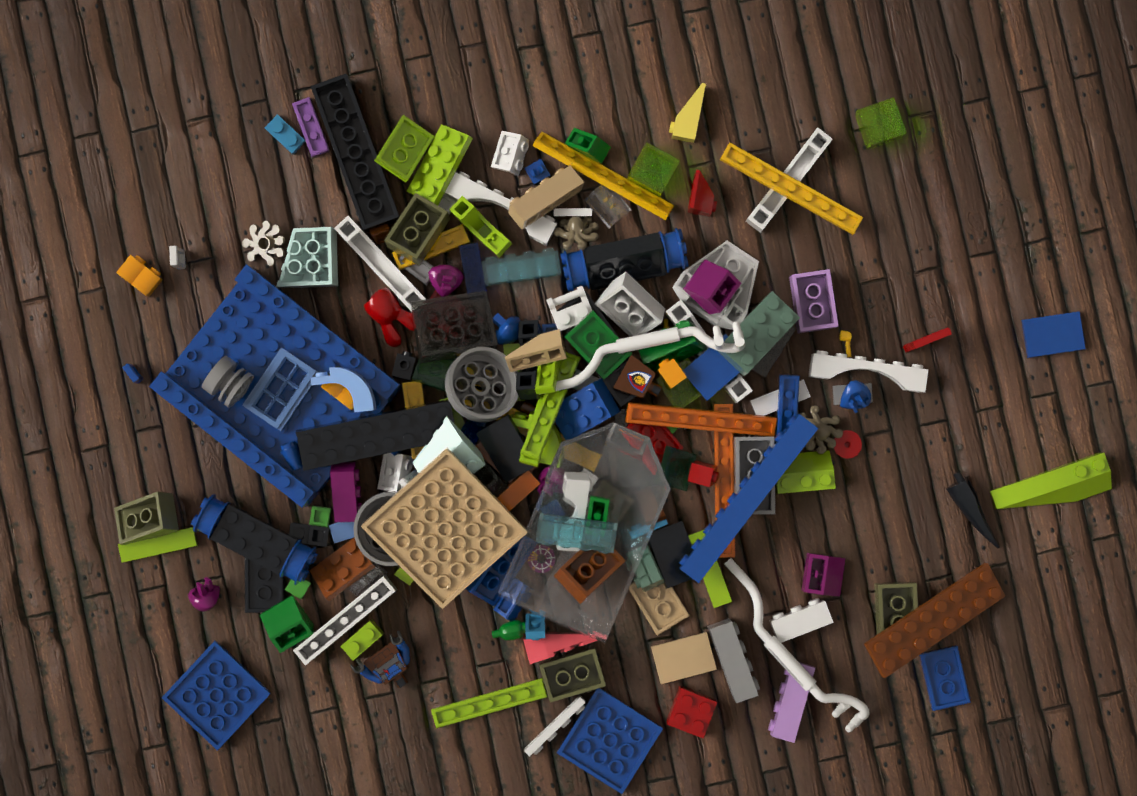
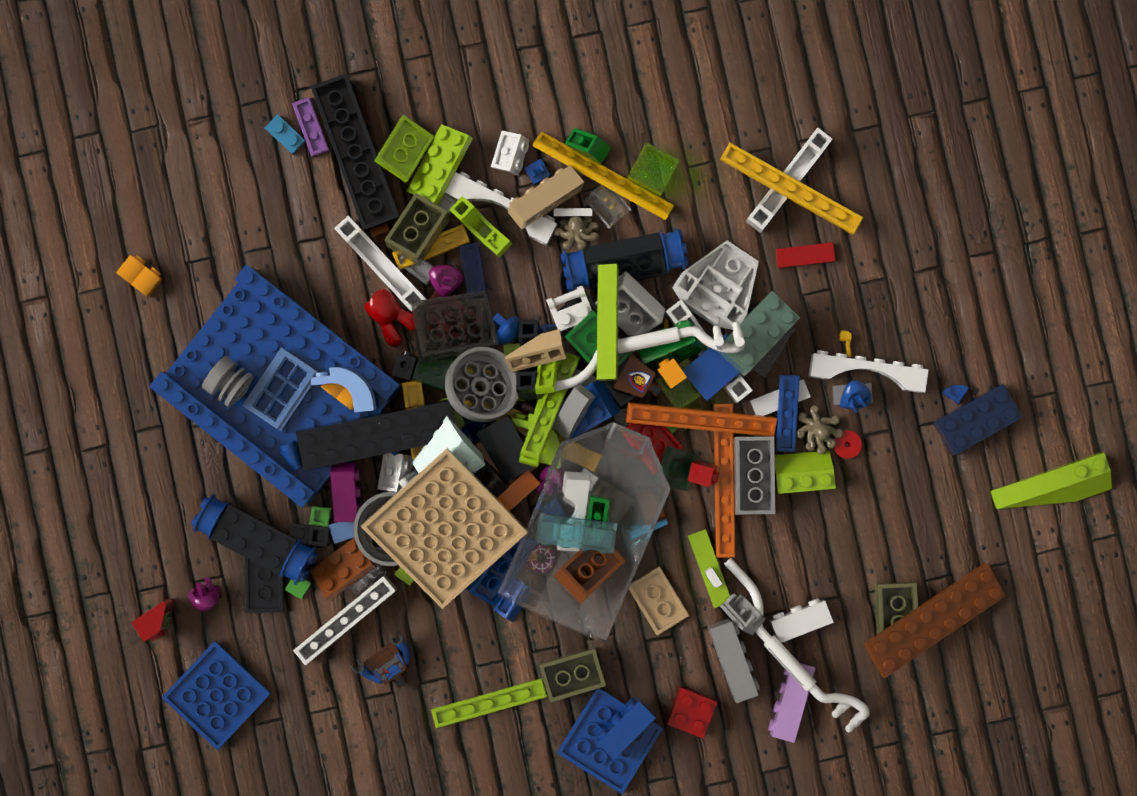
olive slope [114,491,179,545] -> none
lime tile [118,527,198,563] -> none
blue tile [122,363,143,384] -> none
white tile [169,246,186,269] -> none
animal [242,220,285,266] -> none
green slope [260,595,314,653] -> none
light aqua wedge [276,227,338,288] -> none
lime brick [340,619,385,661] -> none
clear light blue brick [482,248,561,286] -> none
green plant [492,620,526,640] -> none
coral wedge [523,632,604,664] -> none
white plate [524,695,585,757] -> none
dark azure plate [525,613,545,640] -> none
sand green brick [626,545,665,592] -> none
black tile [646,521,693,589] -> none
tan tile [651,632,717,684] -> none
light yellow slope [669,83,706,143] -> none
blue brick [679,414,818,583] -> none
magenta slope [683,260,742,314] -> none
red slope [687,170,717,217] -> none
lavender brick [789,269,838,333] -> none
magenta slope [801,553,845,596] -> none
clear neon green brick [855,97,907,150] -> none
red tile [903,327,952,352] -> none
blue tile [919,645,971,711] -> none
black piece [946,471,1000,548] -> none
blue tile [1021,311,1086,358] -> none
none -> red slope [131,598,174,642]
none -> light grey slope [553,384,595,440]
none -> lime tile [597,264,619,381]
none -> blue brick [597,697,656,760]
none -> white tile [704,567,722,588]
none -> light grey hinge [720,593,765,635]
none -> red tile [775,242,835,269]
none -> dark blue brick [932,384,1023,455]
none -> blue tile [942,385,969,404]

